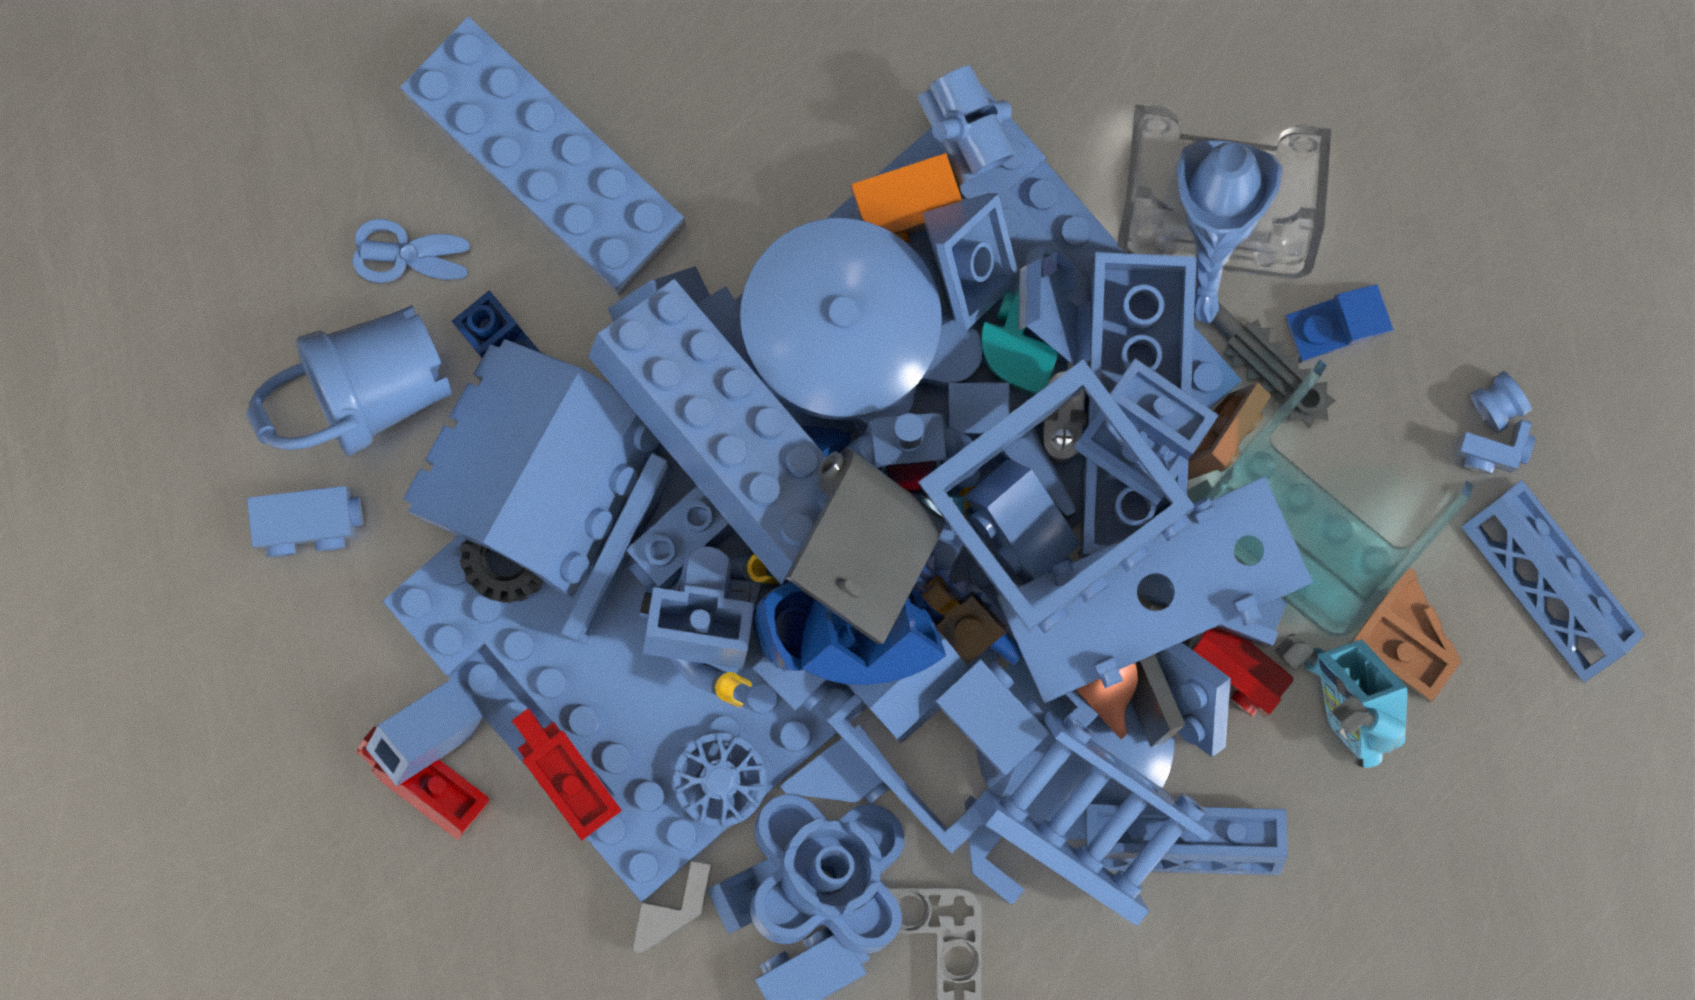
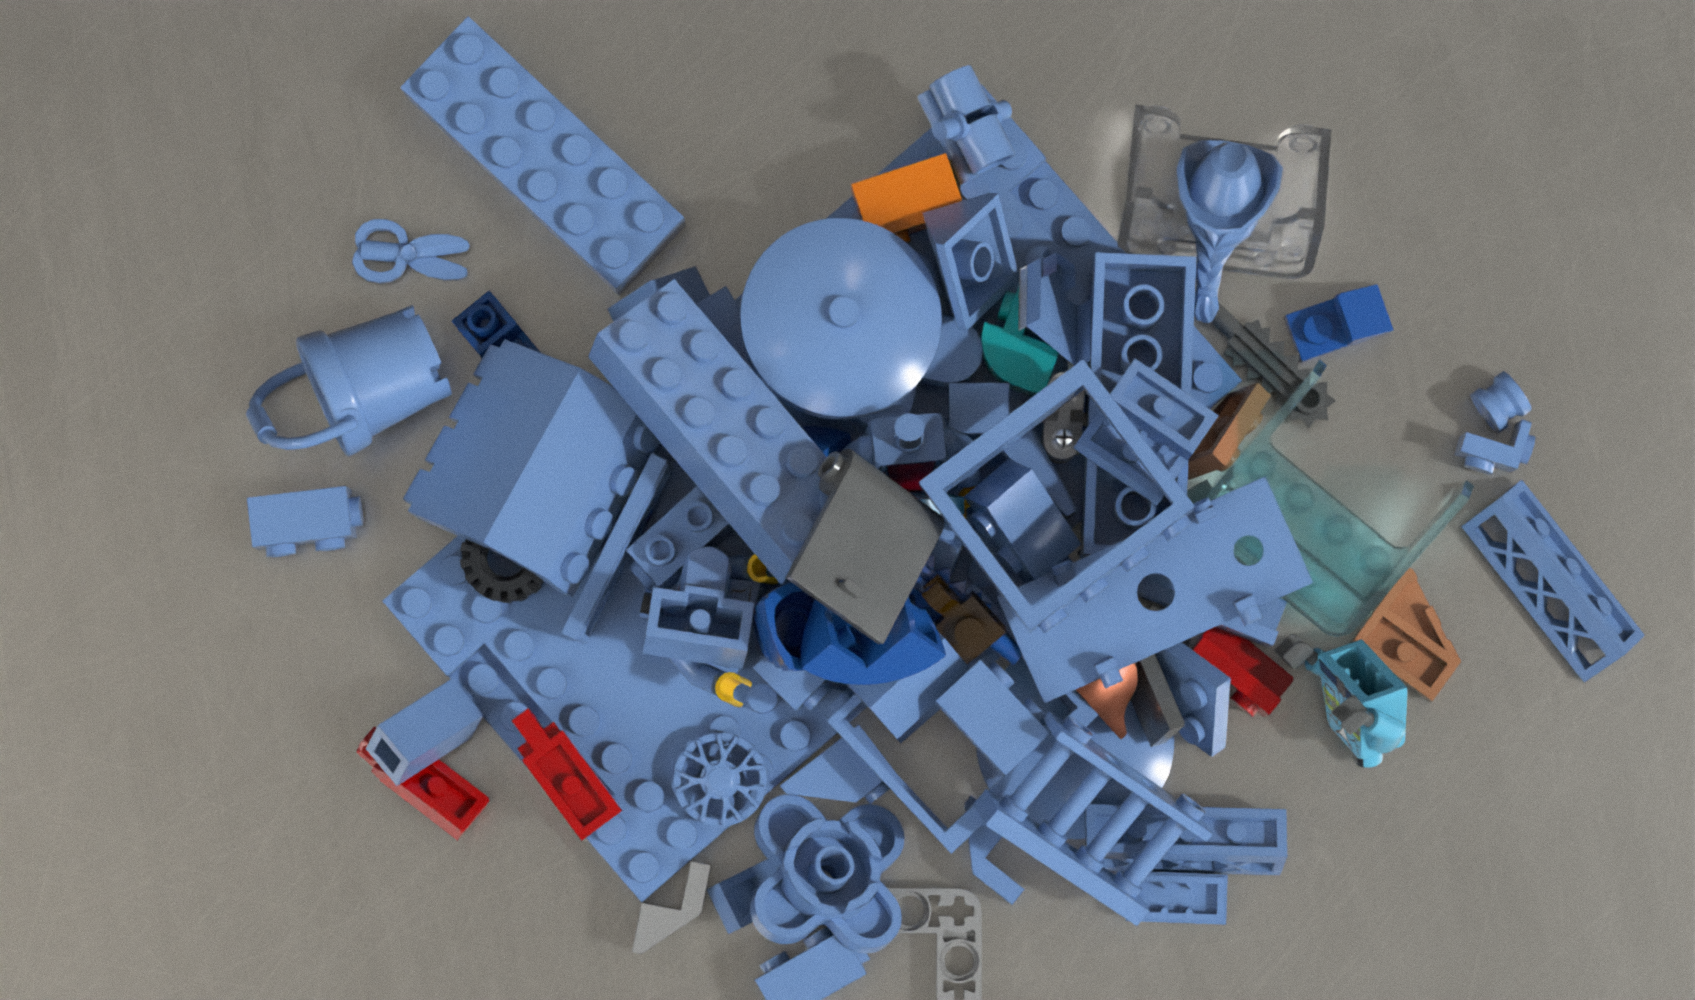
none -> medium blue plate [1125,872,1228,925]

